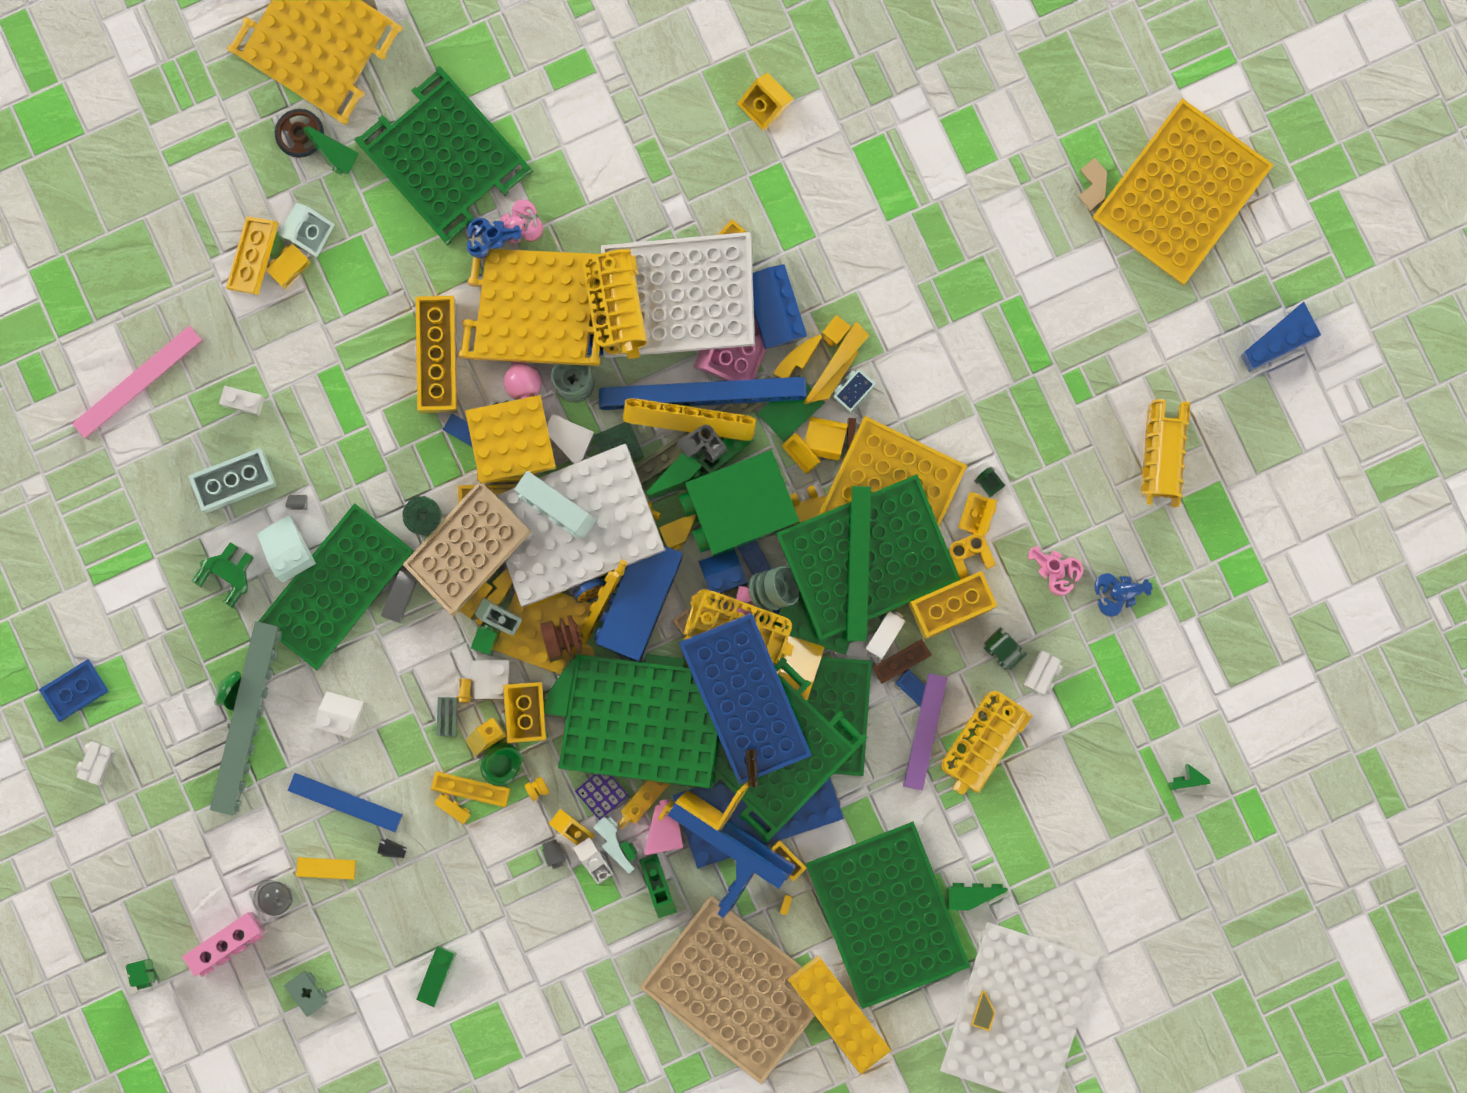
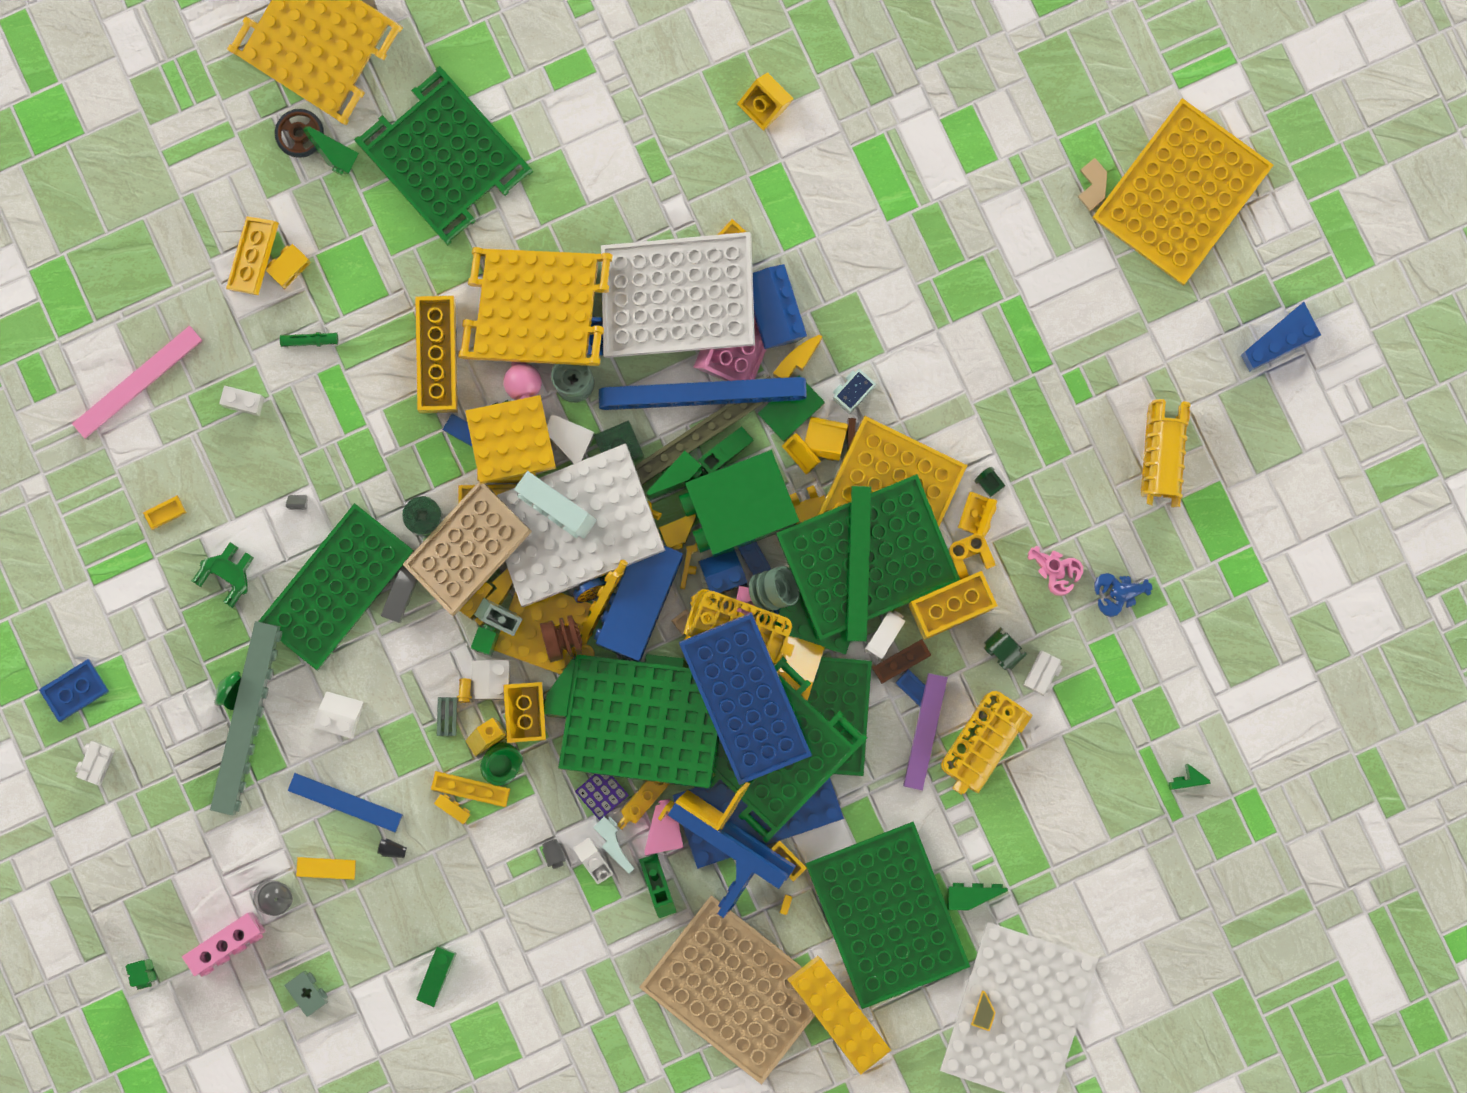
light aqua brick [188,448,277,514] -> none
light aqua slope [257,515,316,582] -> none
light aqua slope [278,203,335,257] -> none
blue animal [467,218,522,258] -> none
bright pink animal [500,199,544,244] -> none
yellow wheel [524,776,550,802] -> none
yellow slope [548,809,595,845] -> none
yellow piece [583,249,647,359] -> none
green plate [620,841,638,861] -> none
yellow beam [623,398,756,441] -> none
dark grey piece [676,425,727,463] -> none
dark brown axle [746,749,759,787] -> none
yellow wedge [804,321,869,404] -> none
yellow brick [822,315,851,347] -> none
none -> yellow tile [143,495,187,530]
none -> green pin [280,332,339,347]
none -> yellow piece [680,543,698,589]

